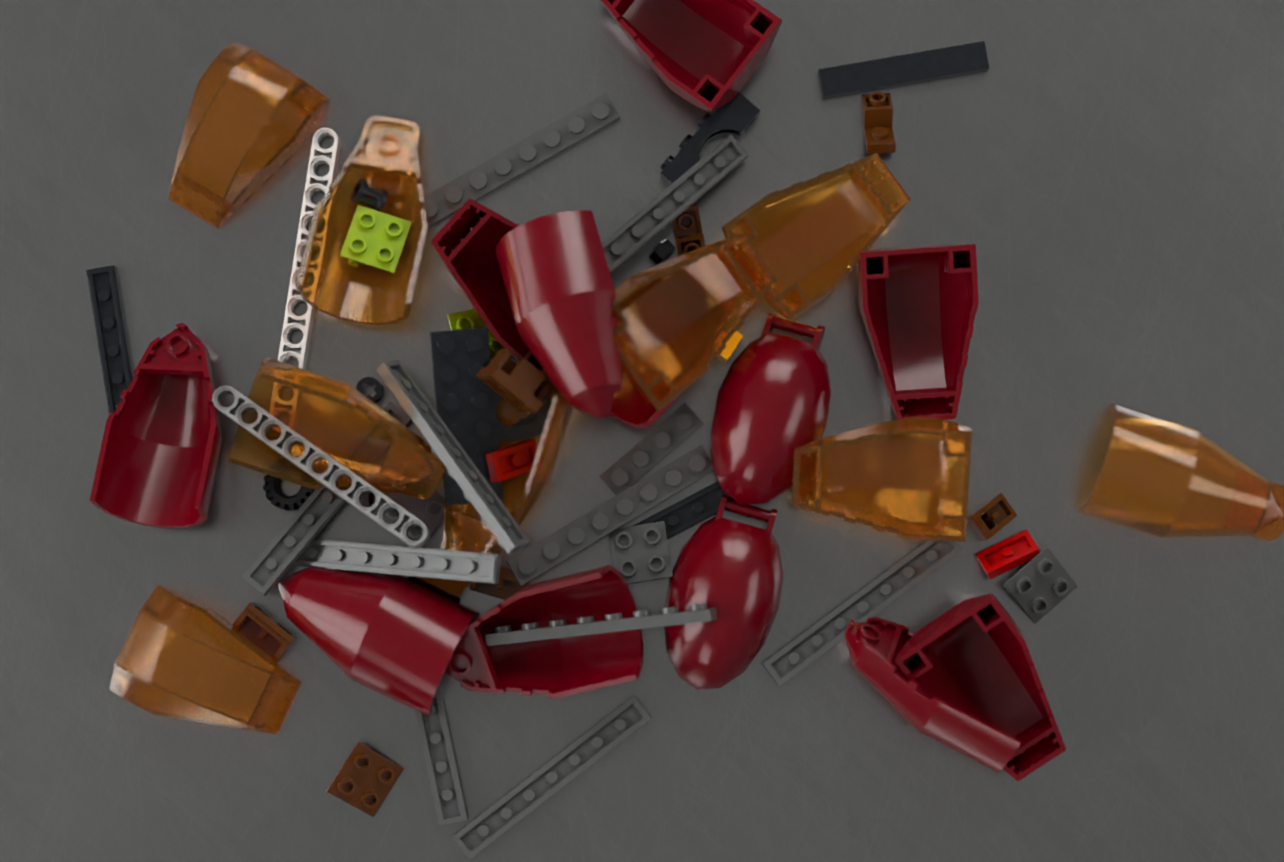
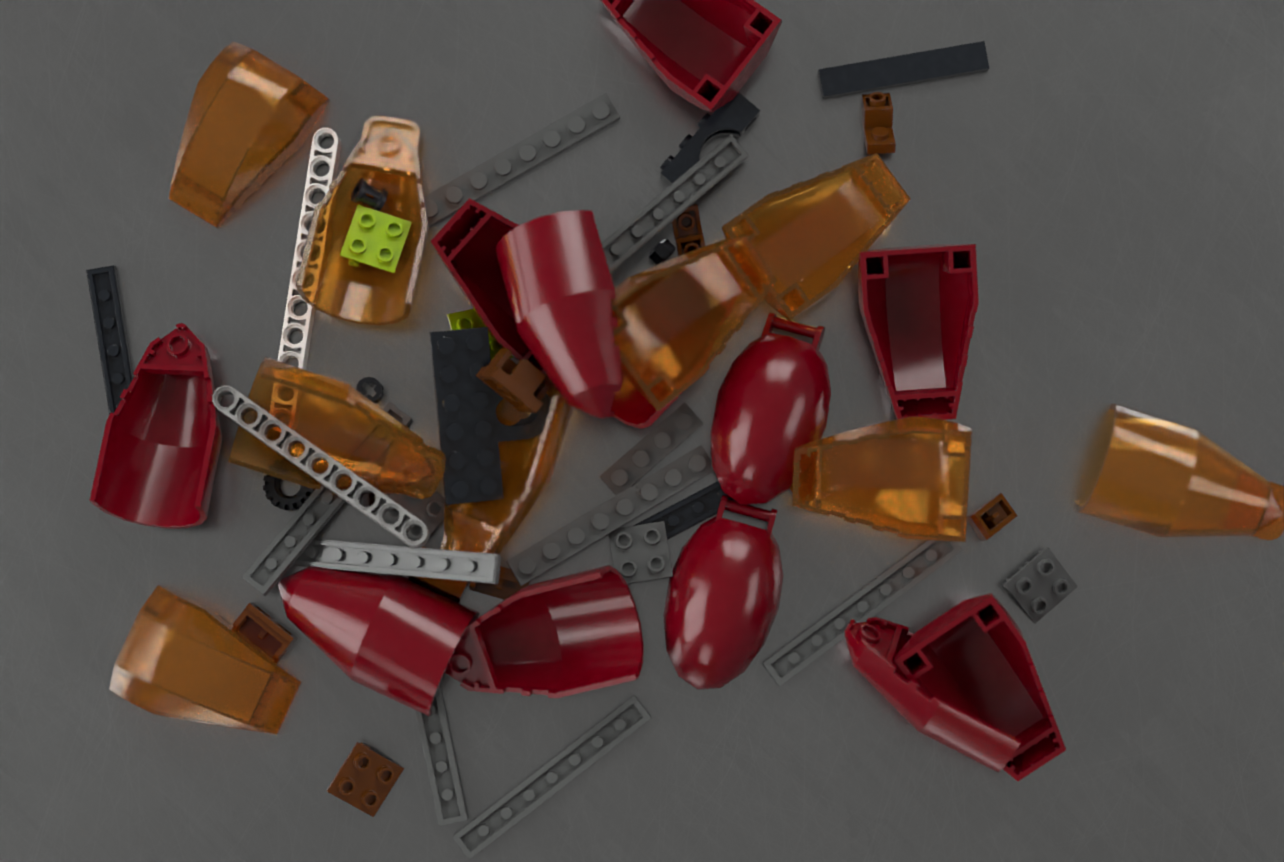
dark grey plate [376,360,531,554] -> none
red plate [485,439,541,482] -> none
dark grey plate [485,603,717,646] -> none
yellow plate [715,330,743,365] -> none
red plate [976,529,1040,580] -> none

